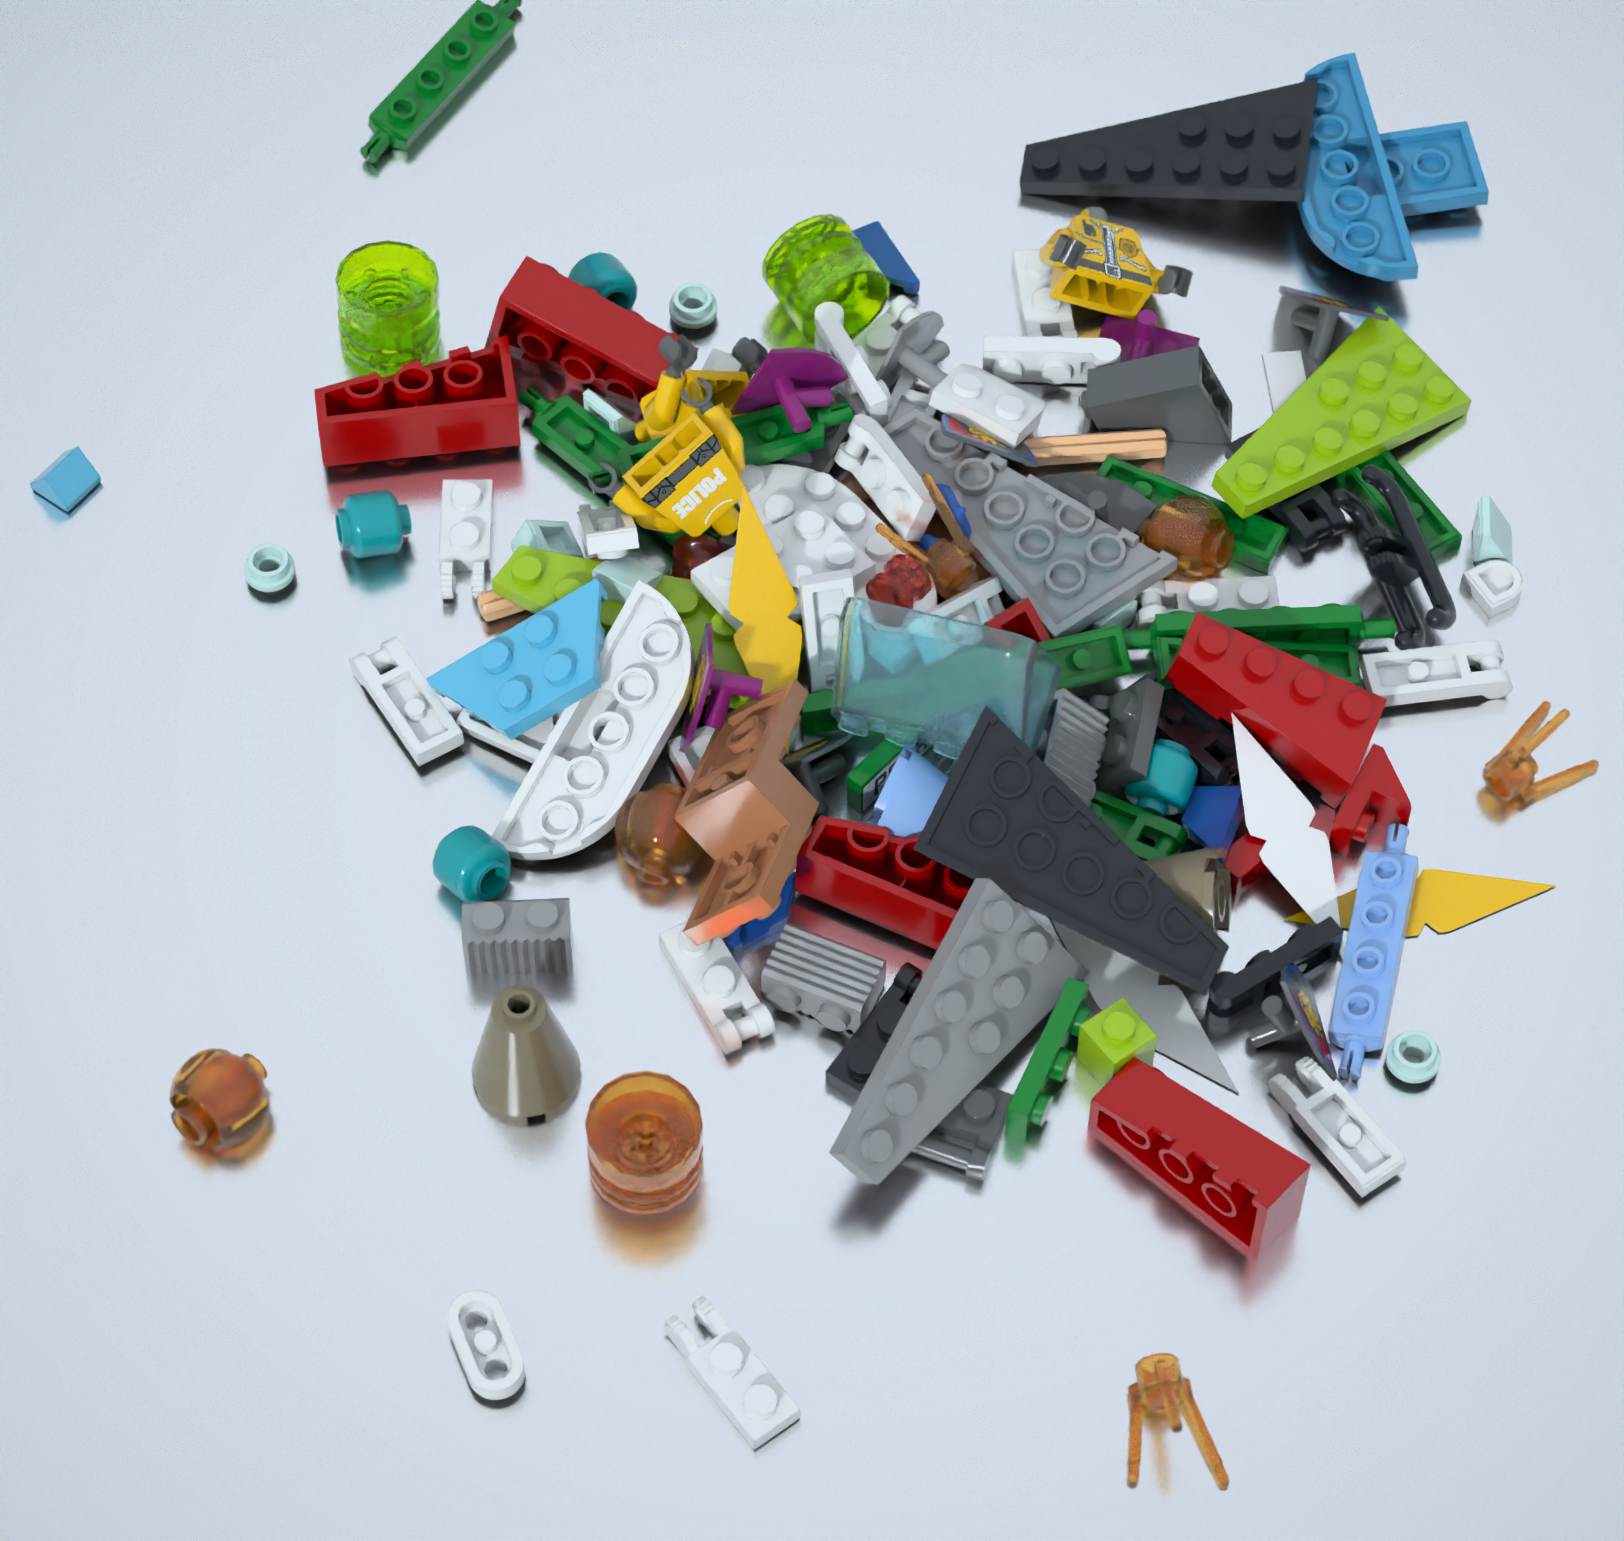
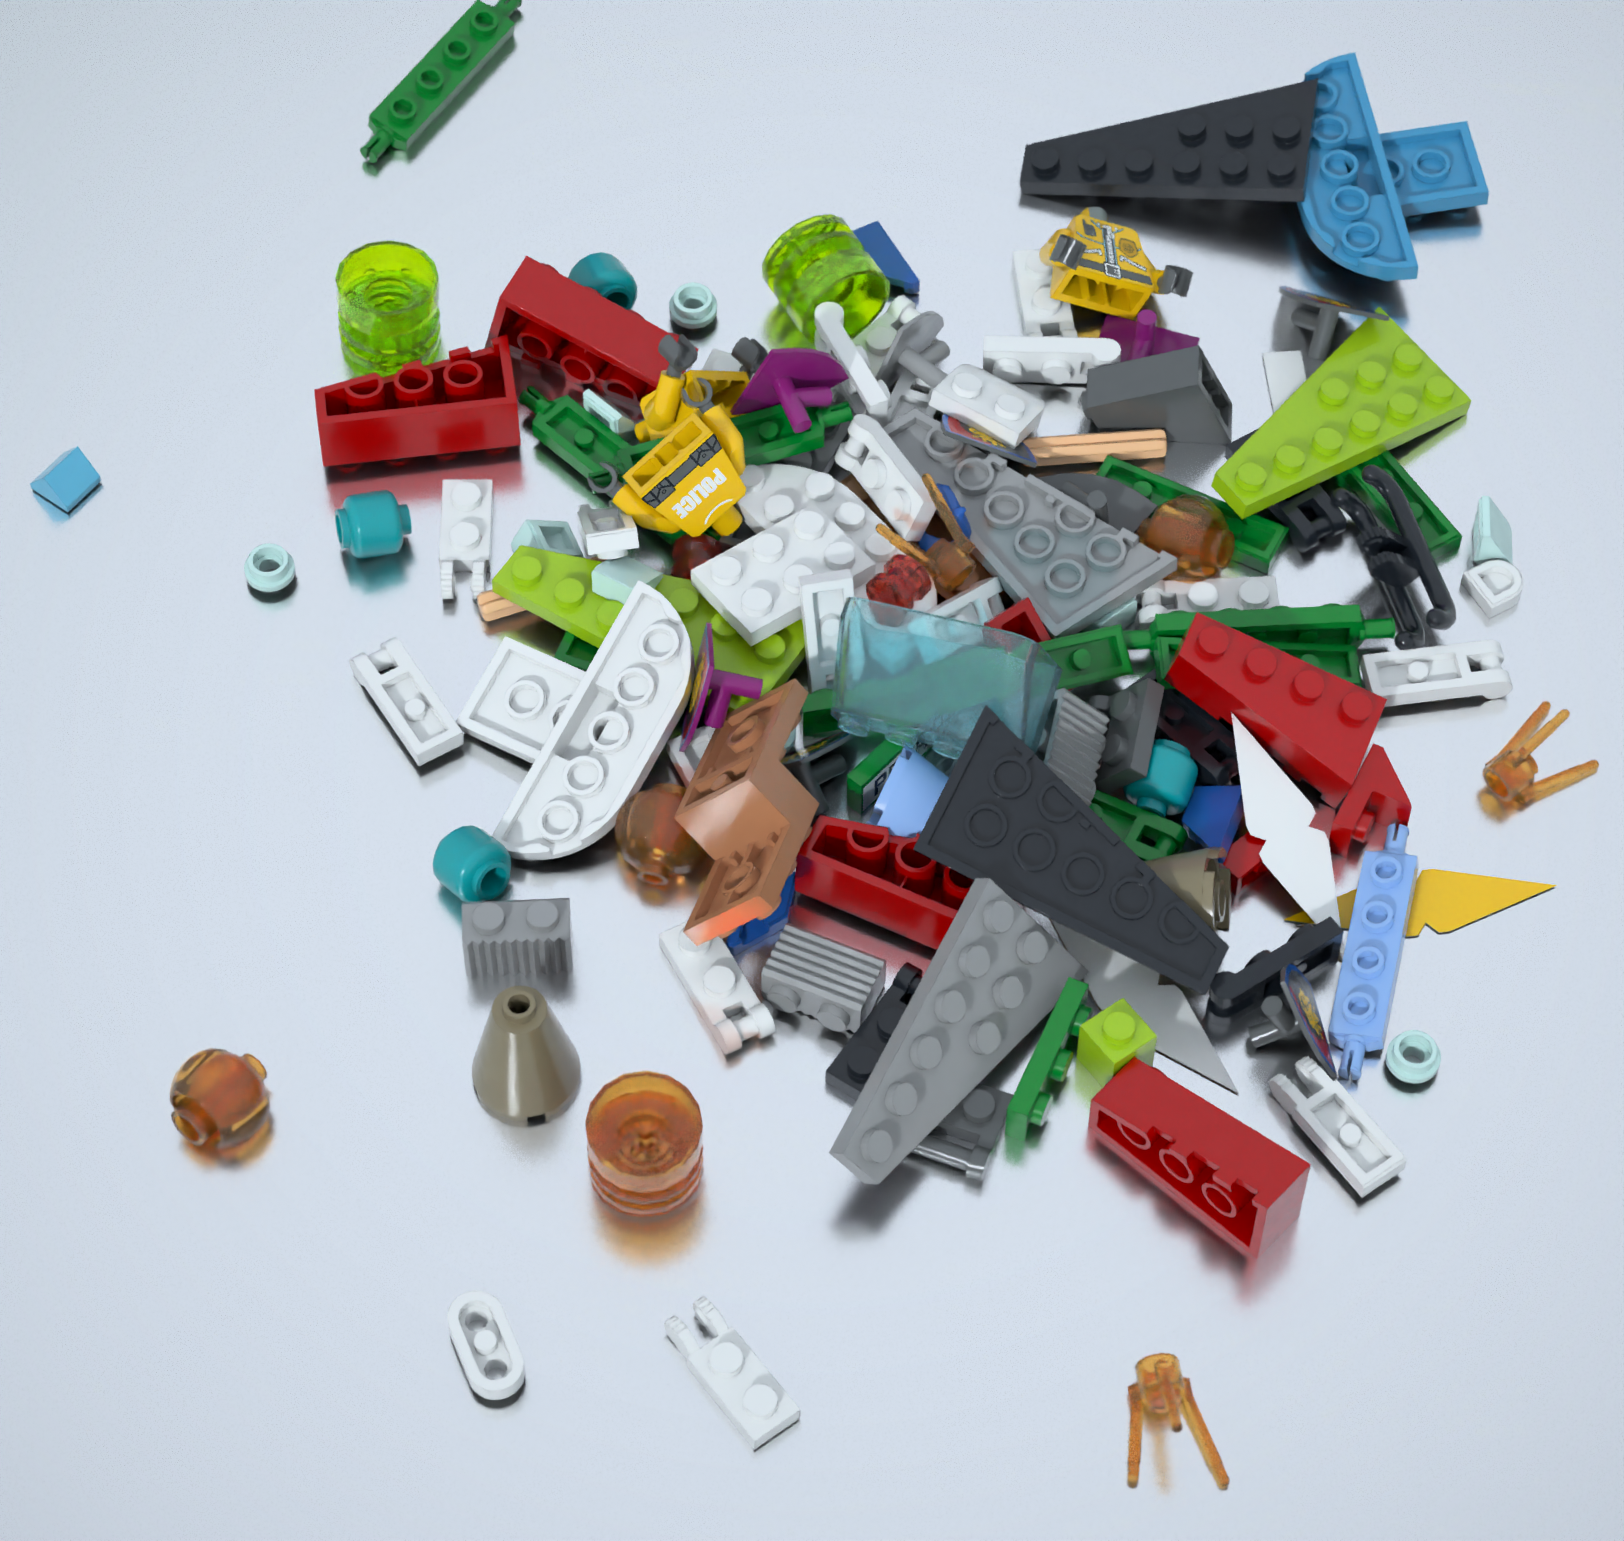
medium azure wing [426,578,607,740] -> none
yellow sticker [728,485,803,756] -> none

